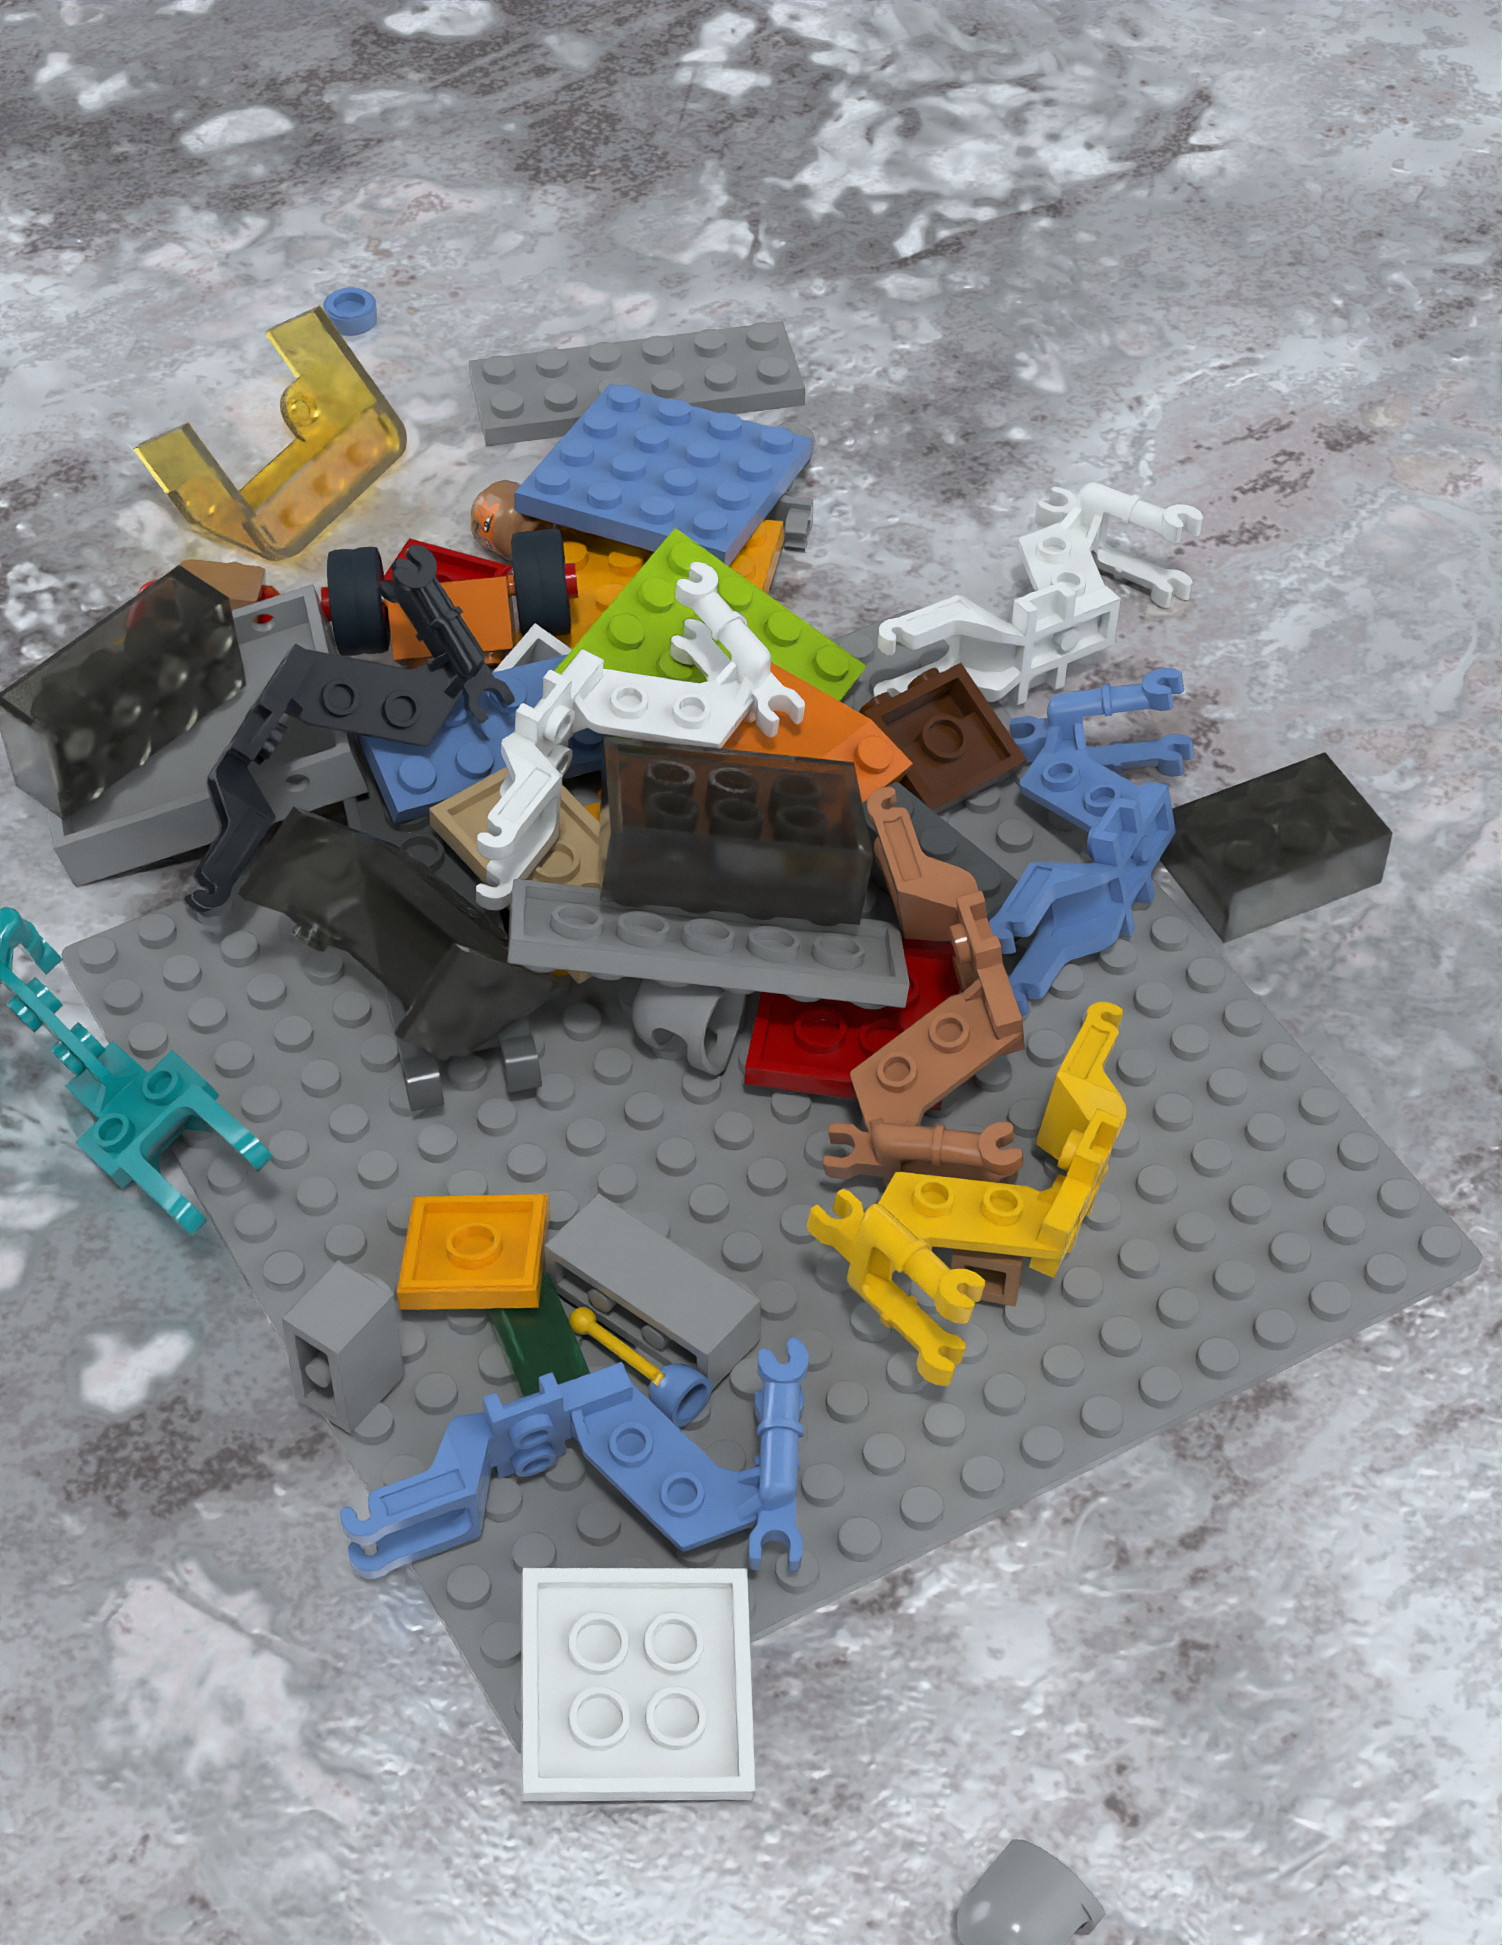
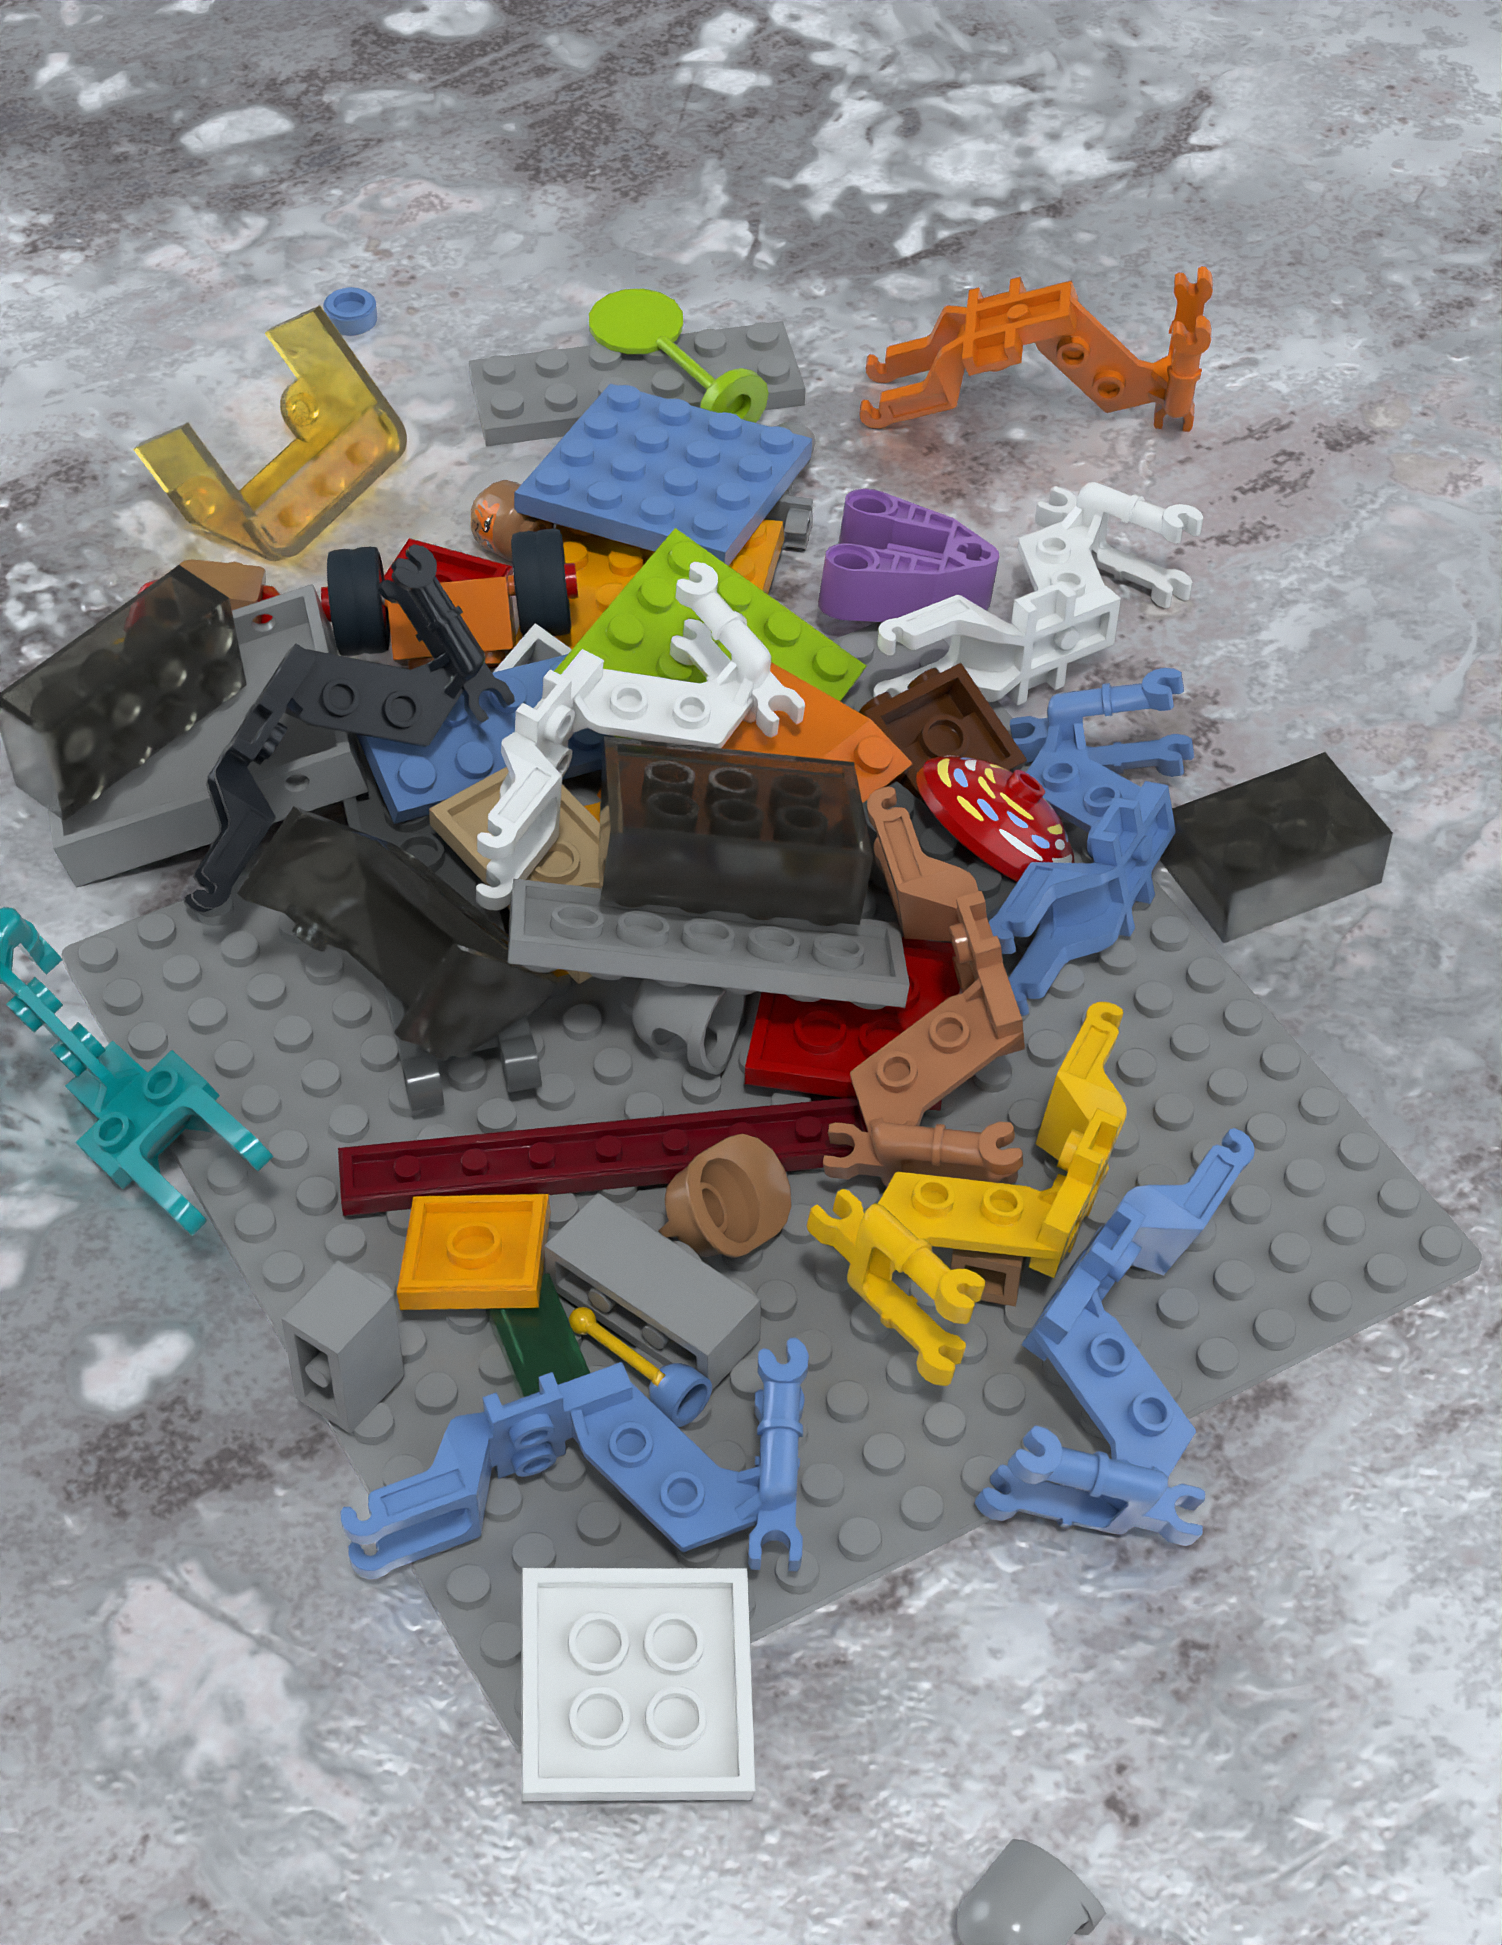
none -> dark red tile [338,1097,868,1216]
none -> lime piece [589,289,769,423]
none -> medium nougat piece [658,1134,791,1258]
none -> medium lavender connector [818,489,999,622]
none -> orange piece [859,266,1213,432]
none -> red dish [916,756,1075,882]
none -> medium blue piece [975,1128,1255,1546]

